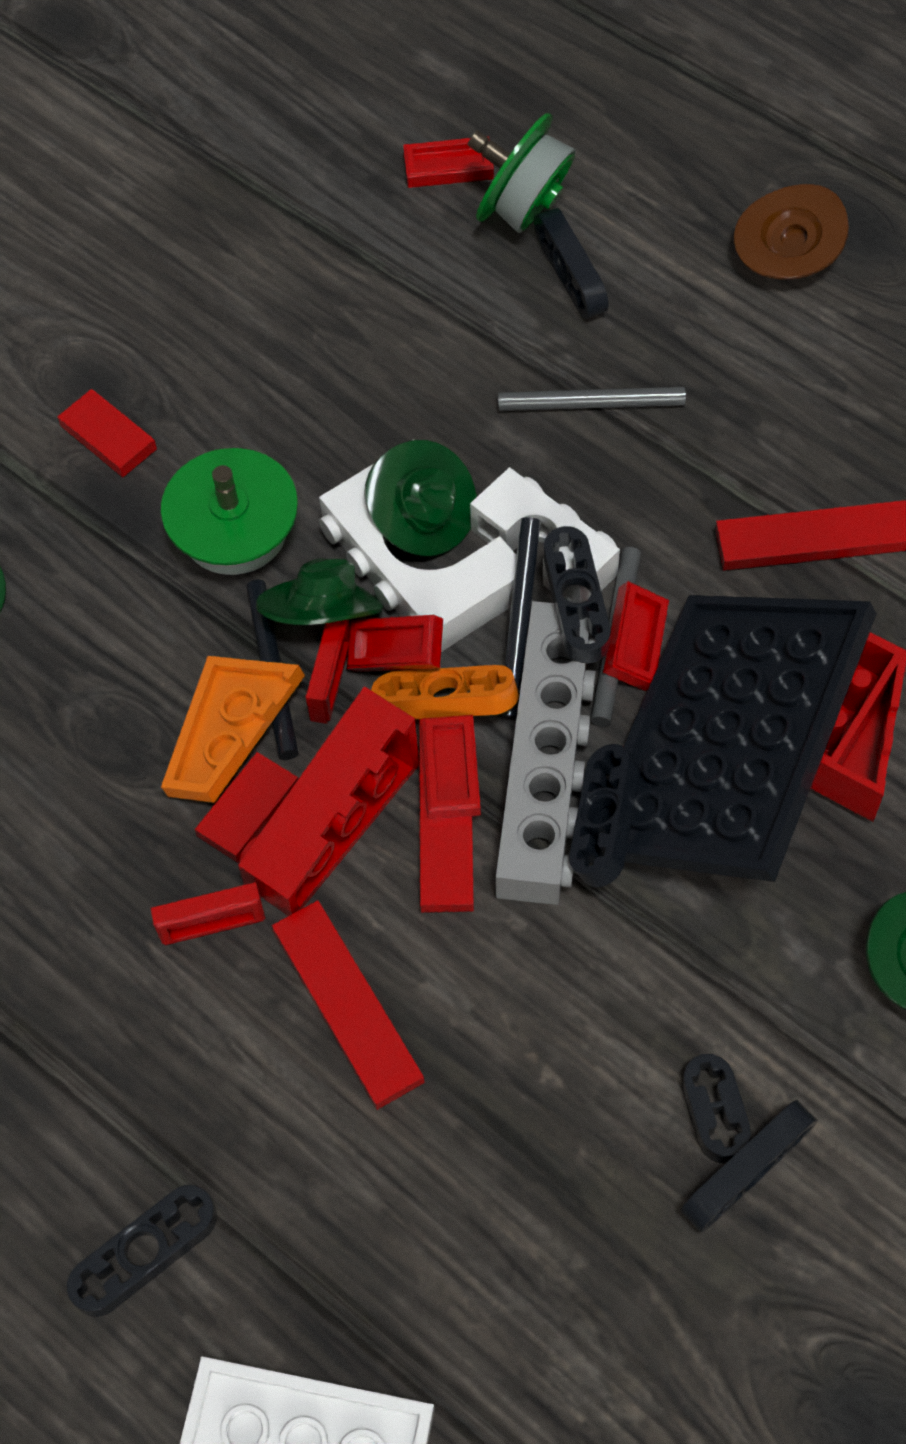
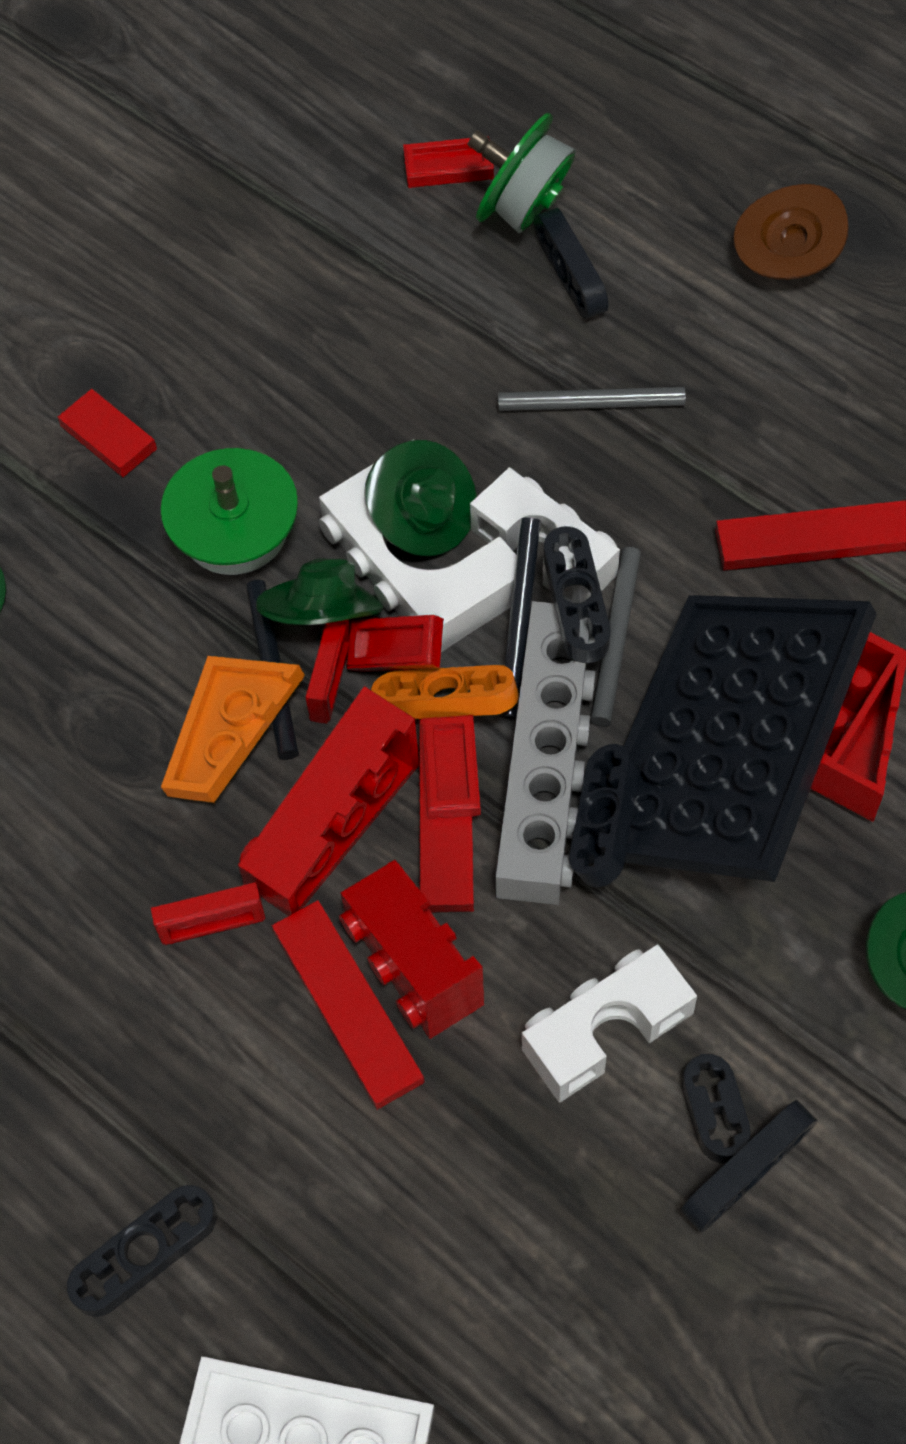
red tile [195,752,298,863] -> none
red tile [603,581,669,691] -> none
none -> red wedge [339,860,484,1039]
none -> white arch [522,944,697,1103]

